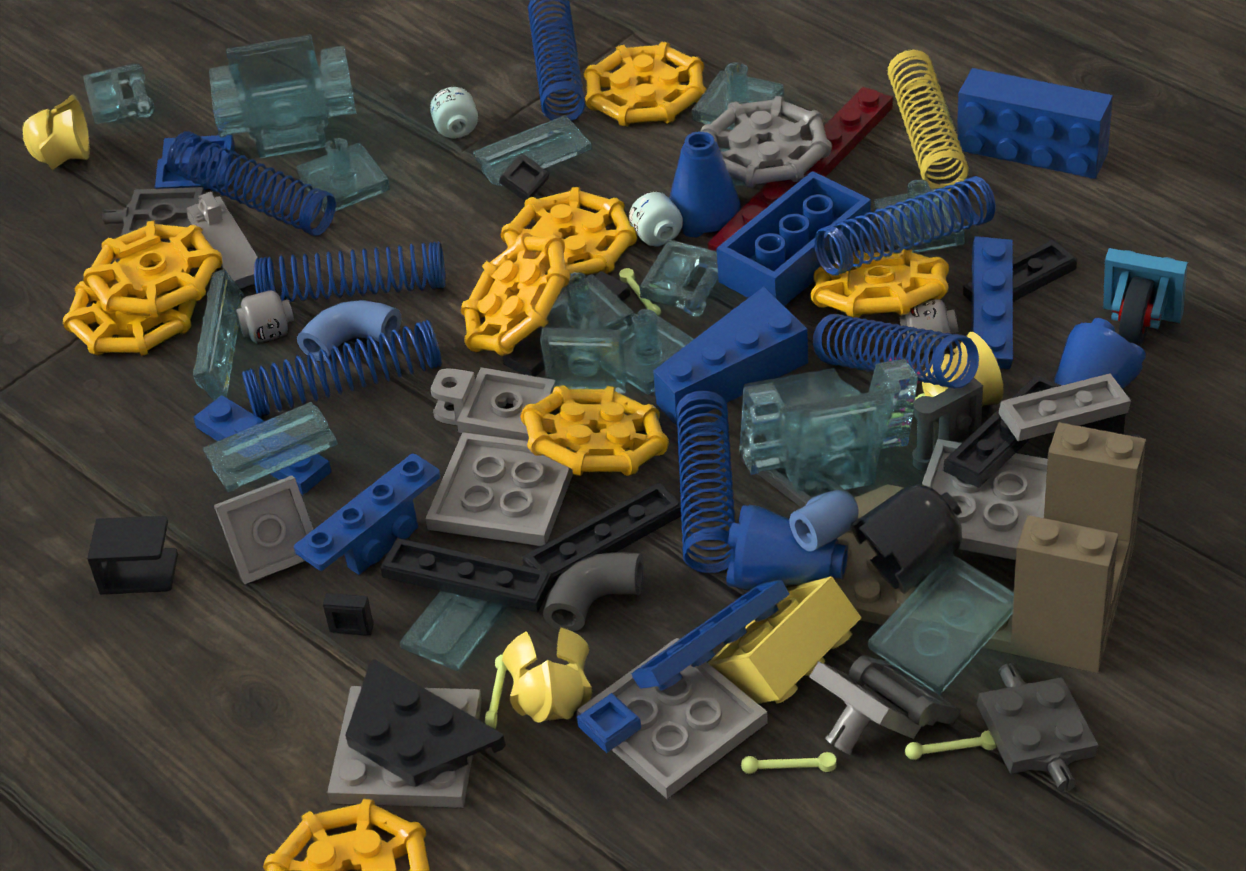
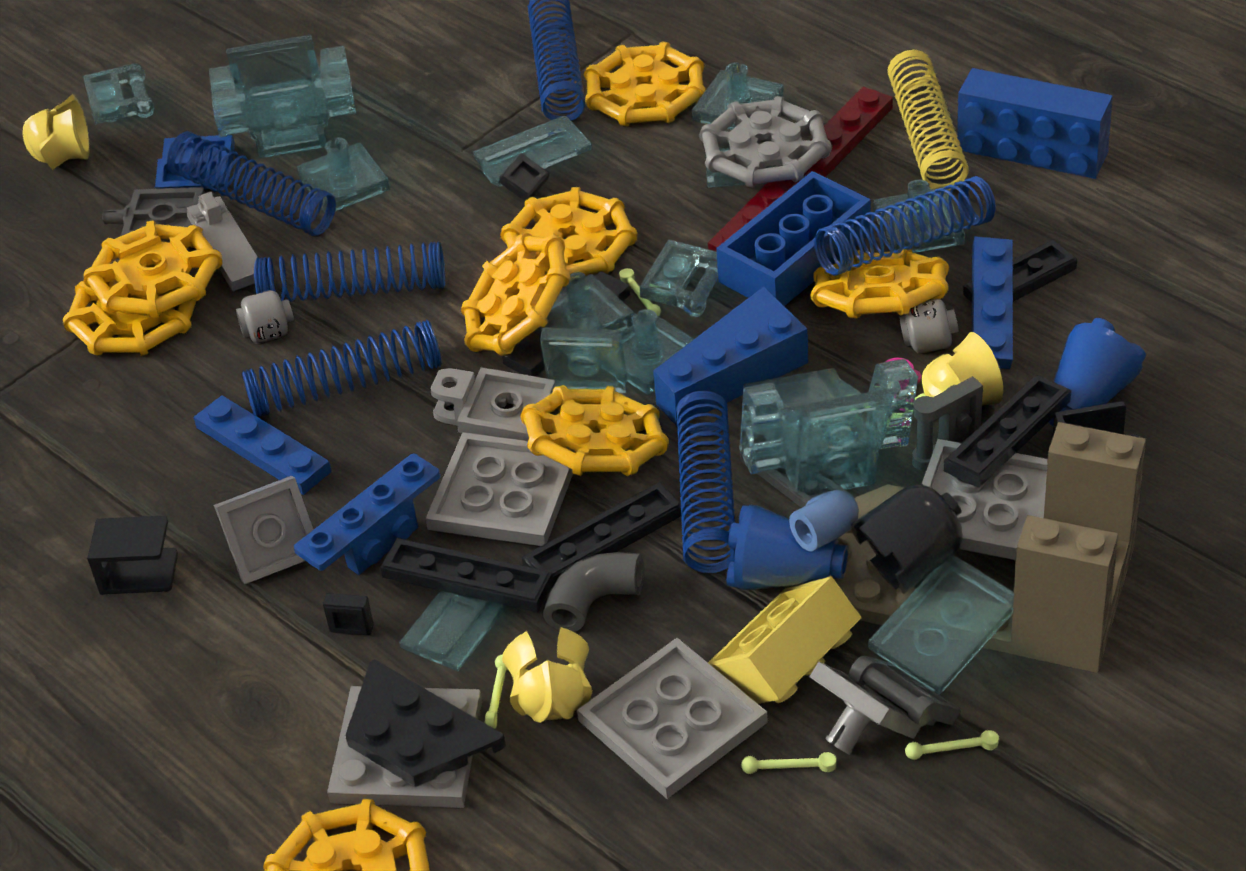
clear light blue plate [193,269,244,401] -> none
clear light blue piece [203,402,338,492] -> none
medium blue cylinder [297,300,401,361] -> none
light aqua head [430,87,478,139] -> none
blue tile [577,693,642,753] -> none
light aqua head [629,192,683,247] -> none
blue plate [631,580,790,690] -> none
blue cone [669,131,740,238] -> none
blue piece [813,314,979,389] -> none
dark grey plate [976,663,1099,792] -> none
light grey plate [998,373,1131,441] -> none
dark azure plate [1103,248,1188,347] -> none

